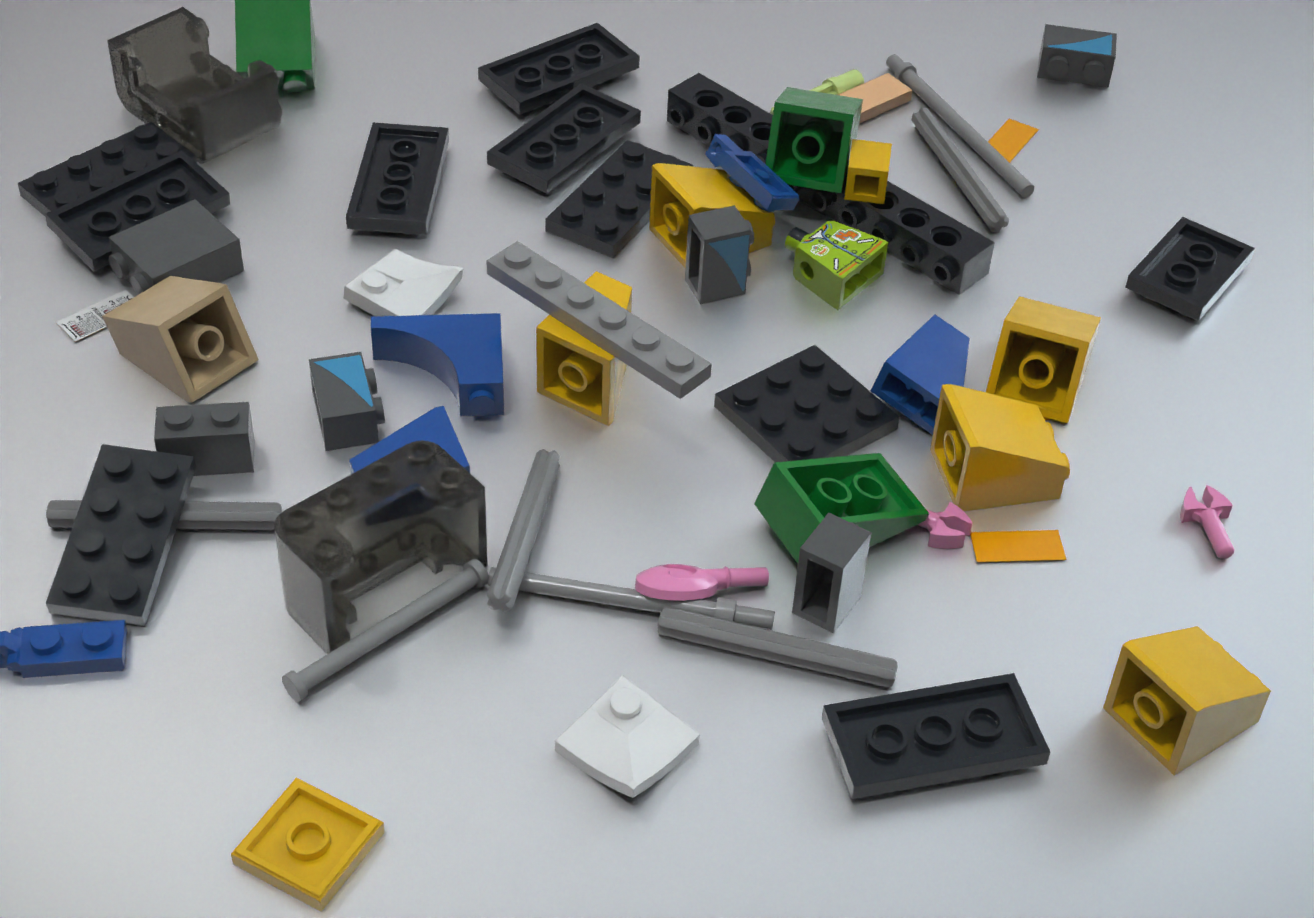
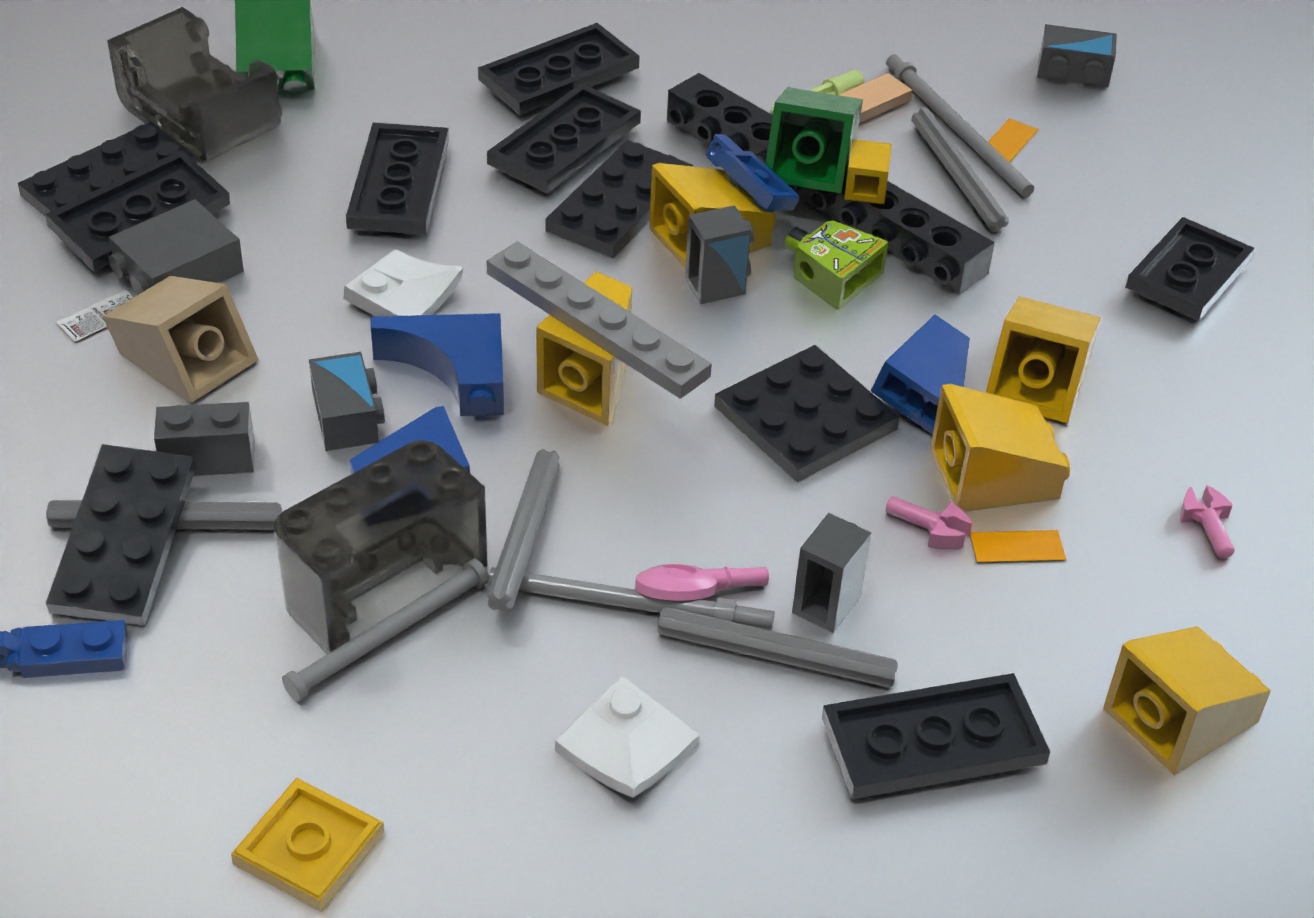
green slope [754,453,929,563] -> none

